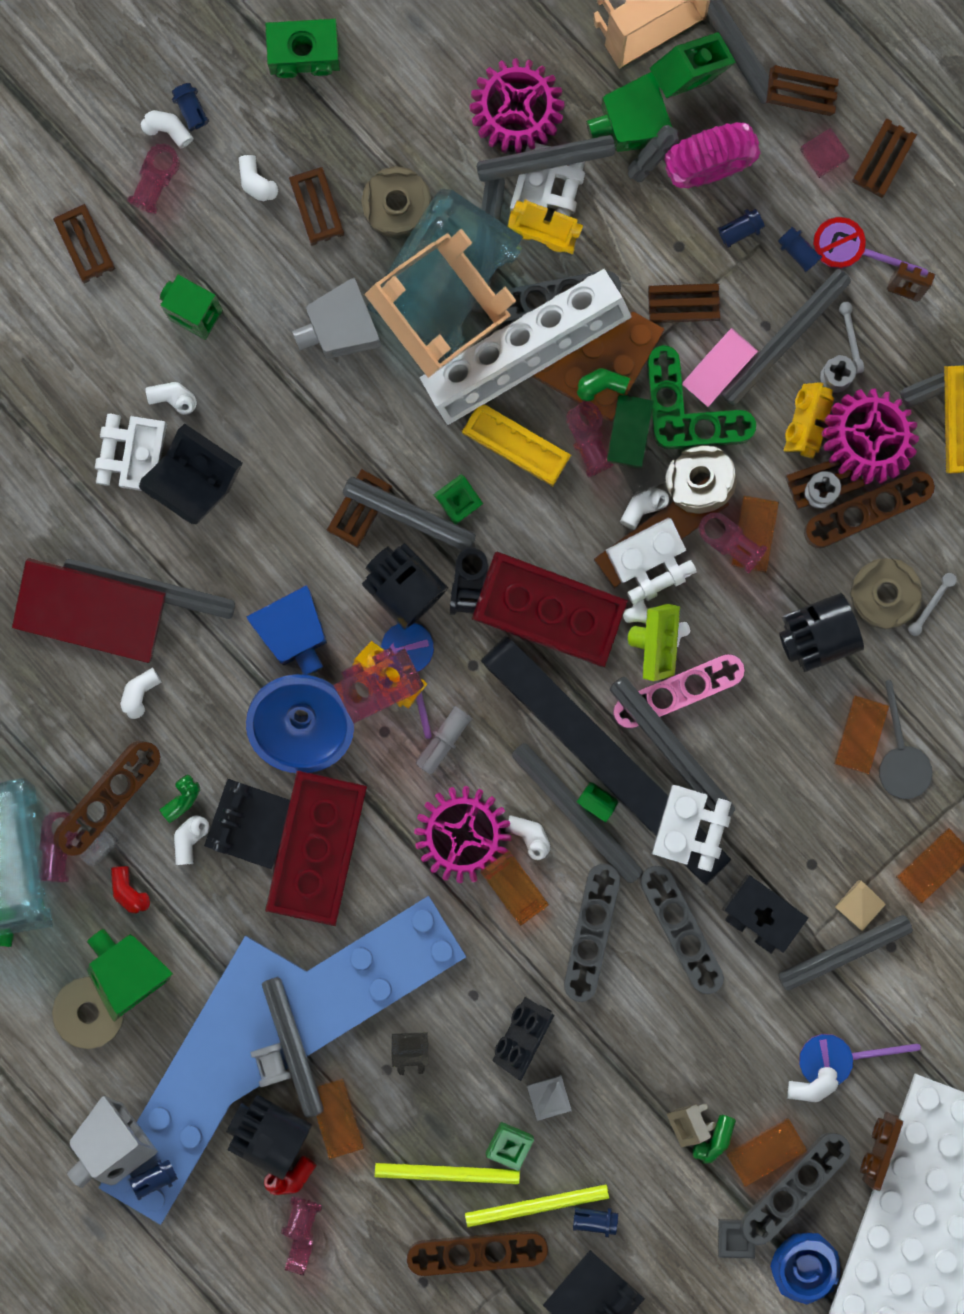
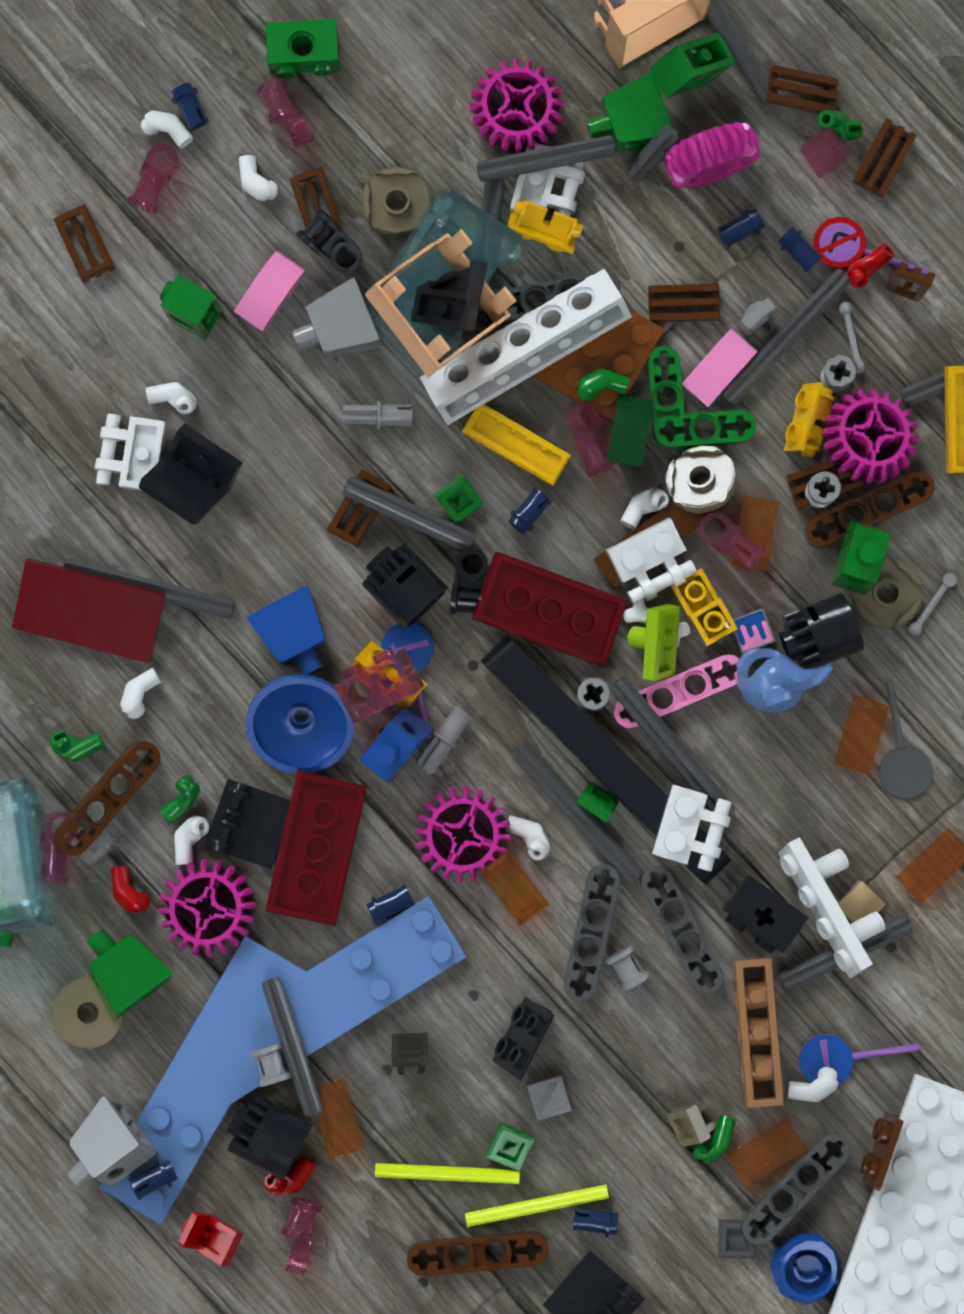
none -> green arm [49,731,105,762]
none -> dark pink gear [158,859,256,957]
none -> red bracket [178,1211,244,1267]
none -> bright pink slope [234,250,306,331]
none -> clear pink connector [256,78,313,148]
none -> black piece [296,207,362,274]
none -> light grey axle [342,401,412,429]
none -> blue torso [360,707,434,783]
none -> dark blue pin [366,885,414,923]
none -> black wing [410,260,488,332]
none -> dark blue pin [508,488,552,534]
none -> light grey bush [577,678,610,712]
none -> light grey bush [605,944,651,992]
none -> yellow slope [670,568,738,647]
none -> medium nougat brick [731,956,784,1108]
none -> tile [733,608,776,655]
none -> medium blue piece [737,647,834,713]
none -> light grey tile [738,298,776,337]
none -> white plate [778,837,886,979]
none -> green arm [818,110,863,142]
none -> green torso [830,520,891,595]
none -> red arm [846,243,895,288]

